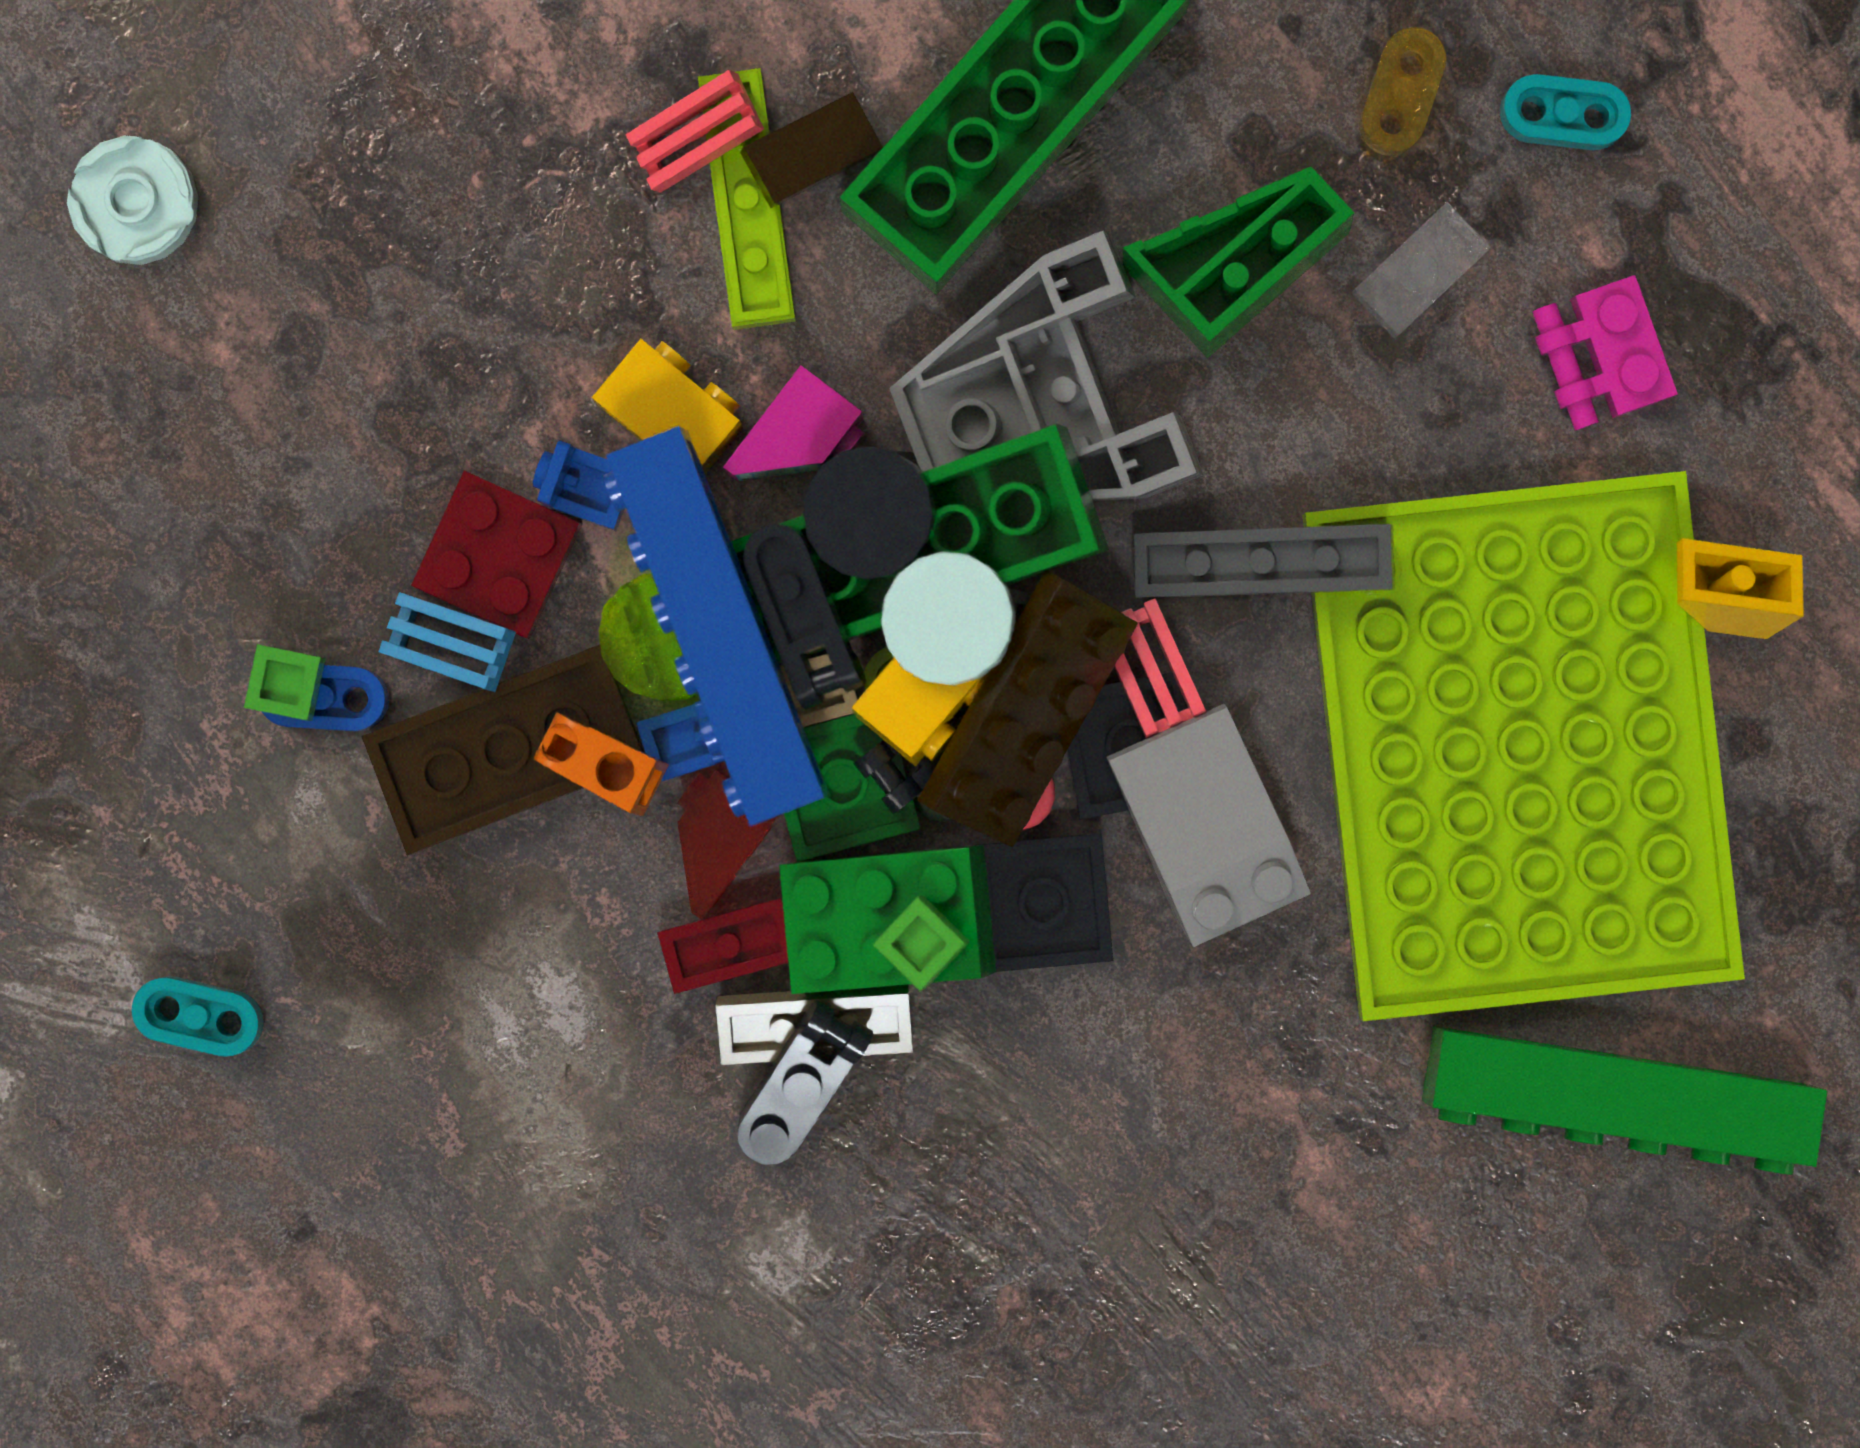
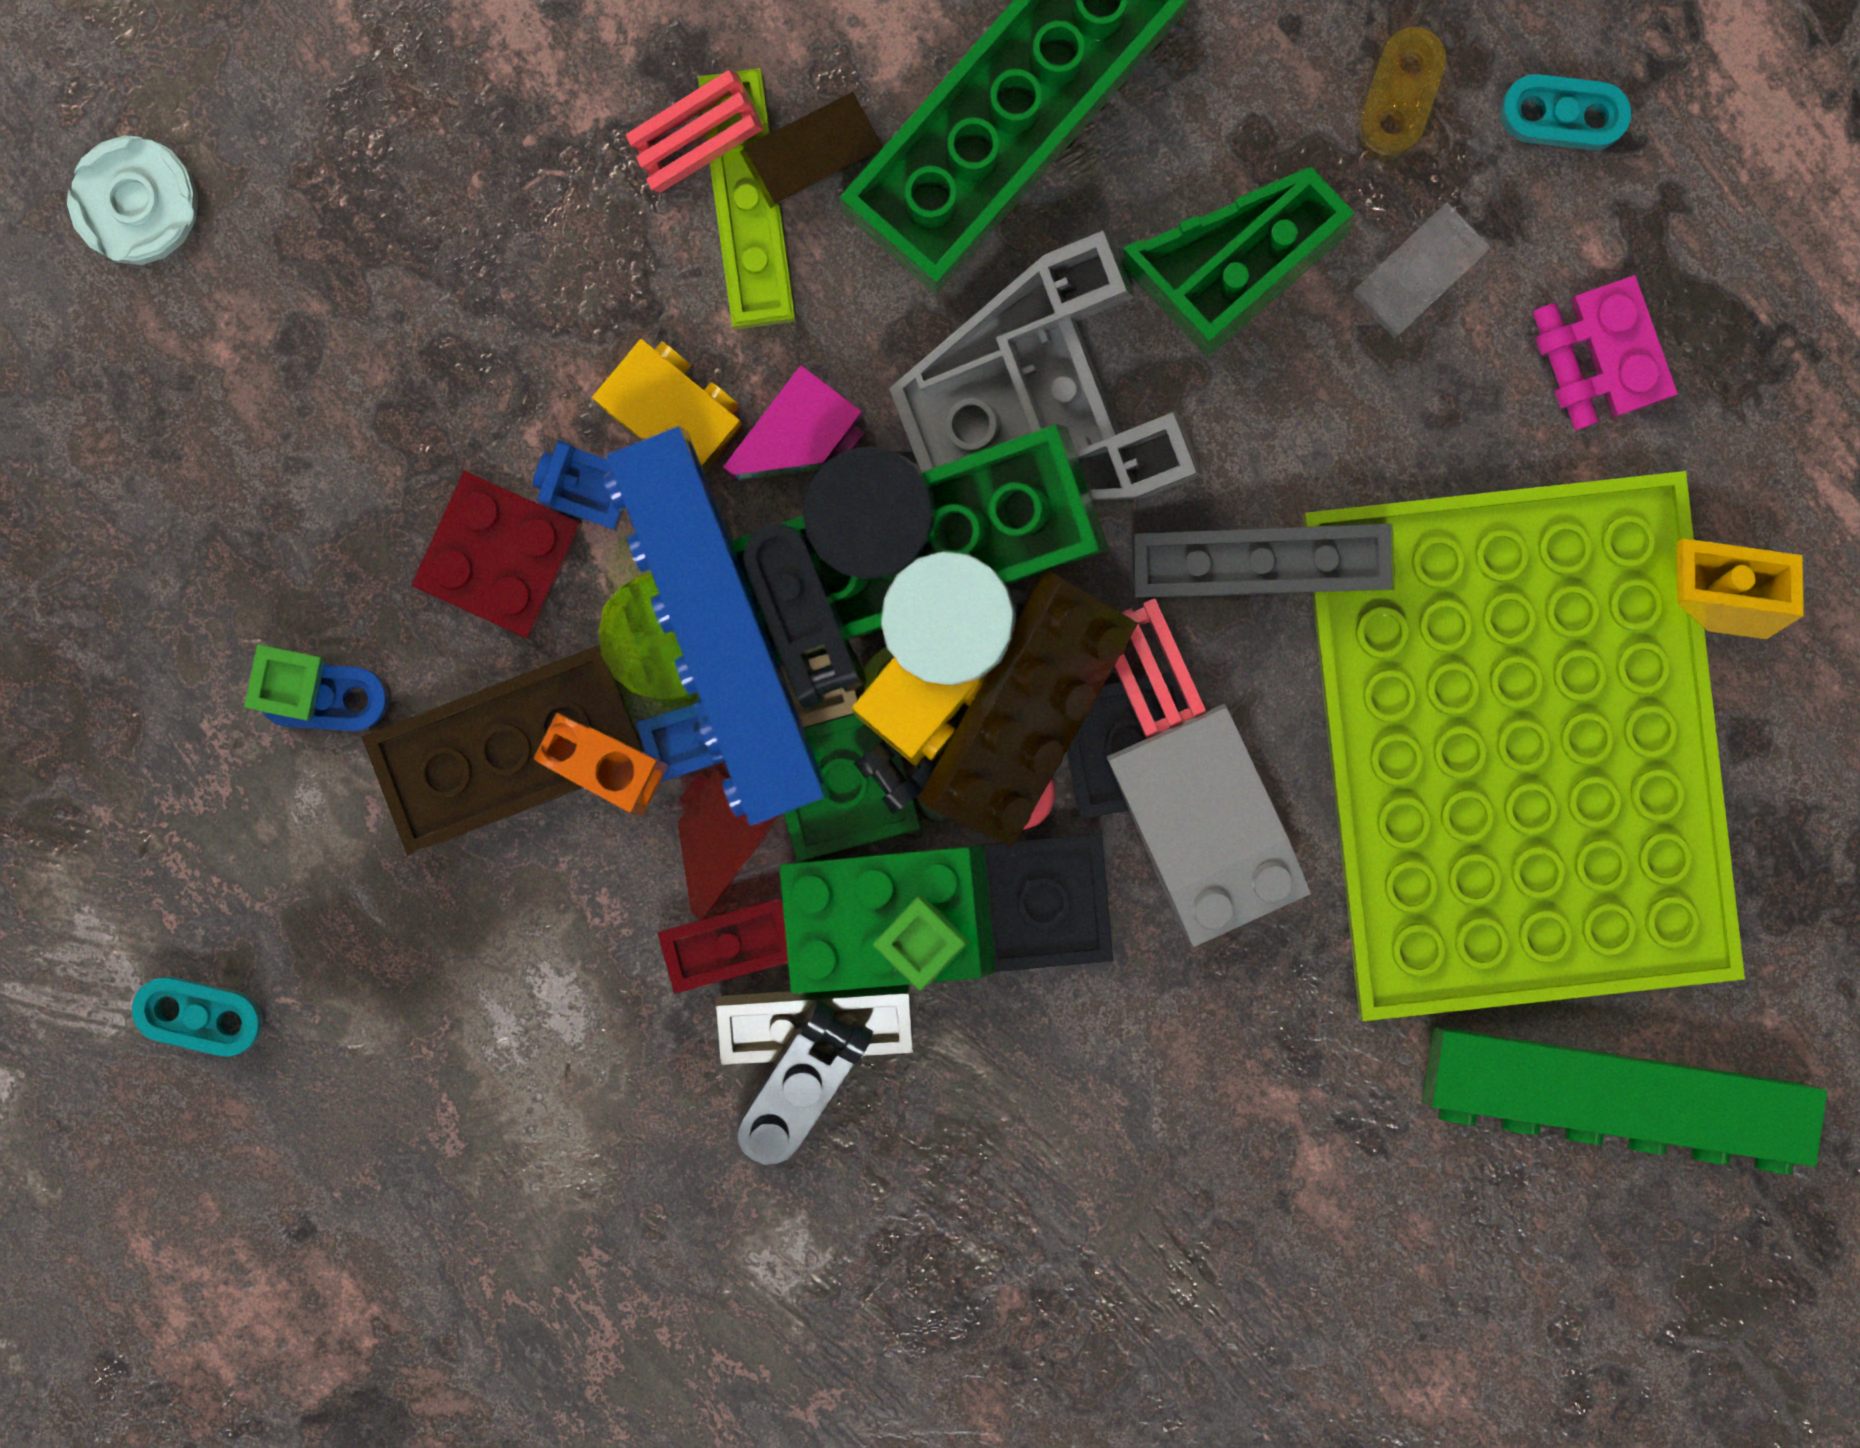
dark azure tile [378,592,516,692] -> none

